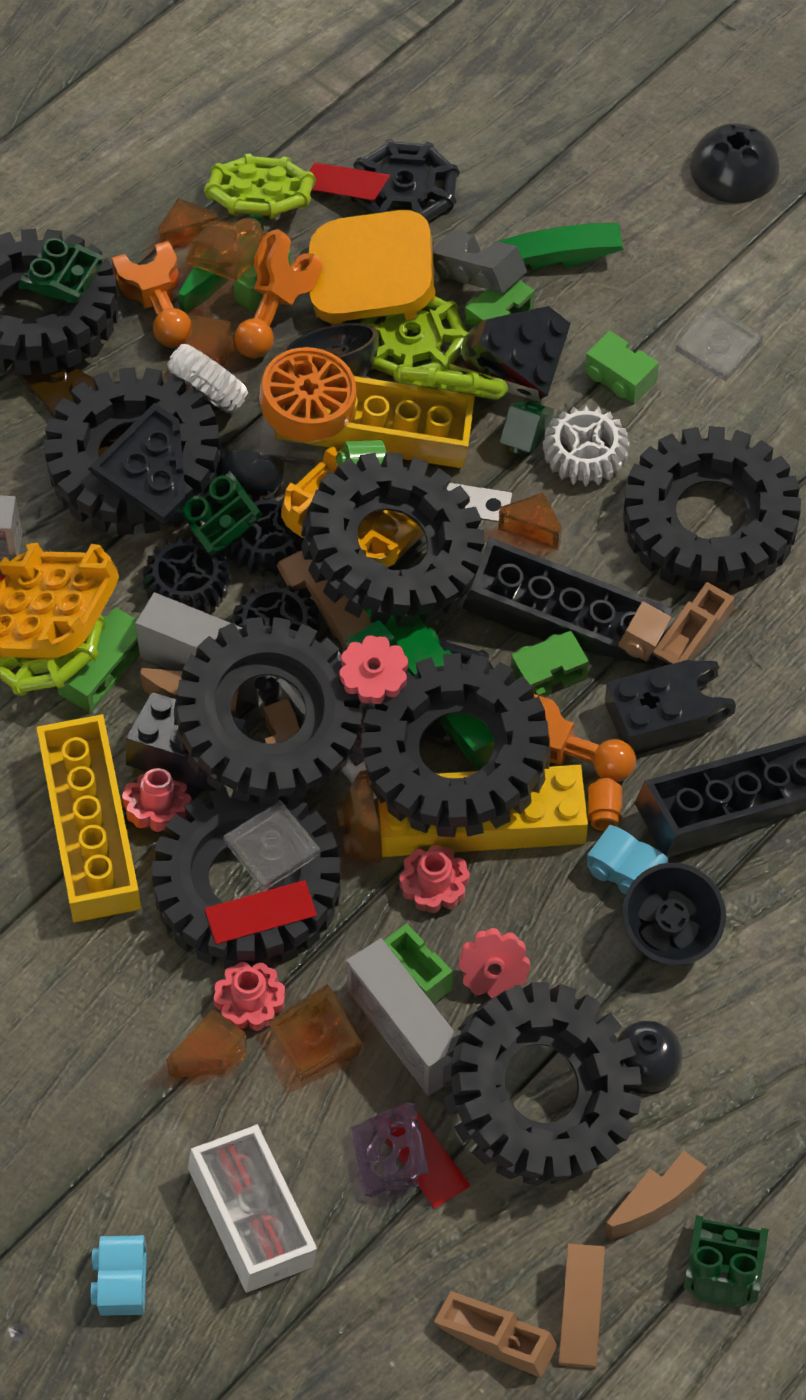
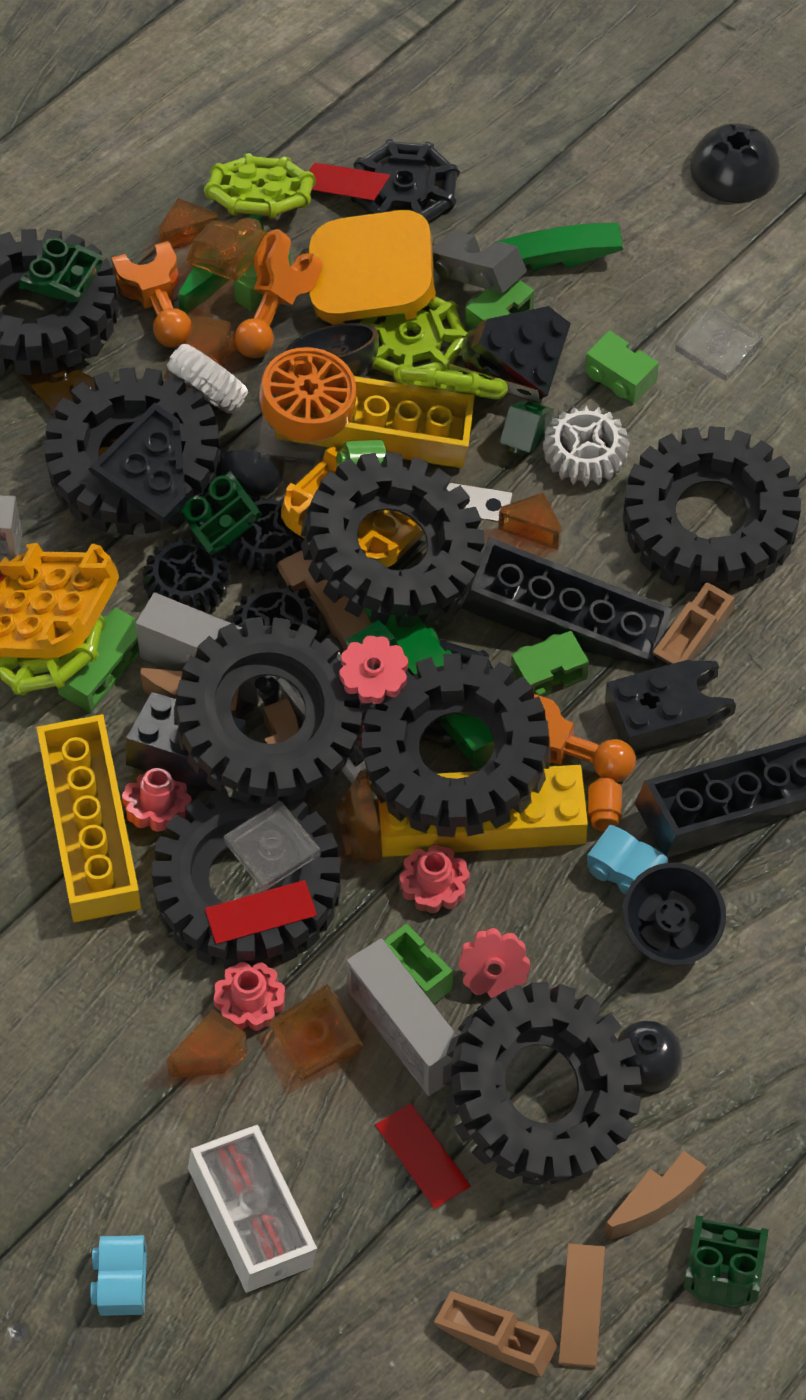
piece [351,1102,428,1197] -> none
medium nougat brick [618,601,671,662] -> none

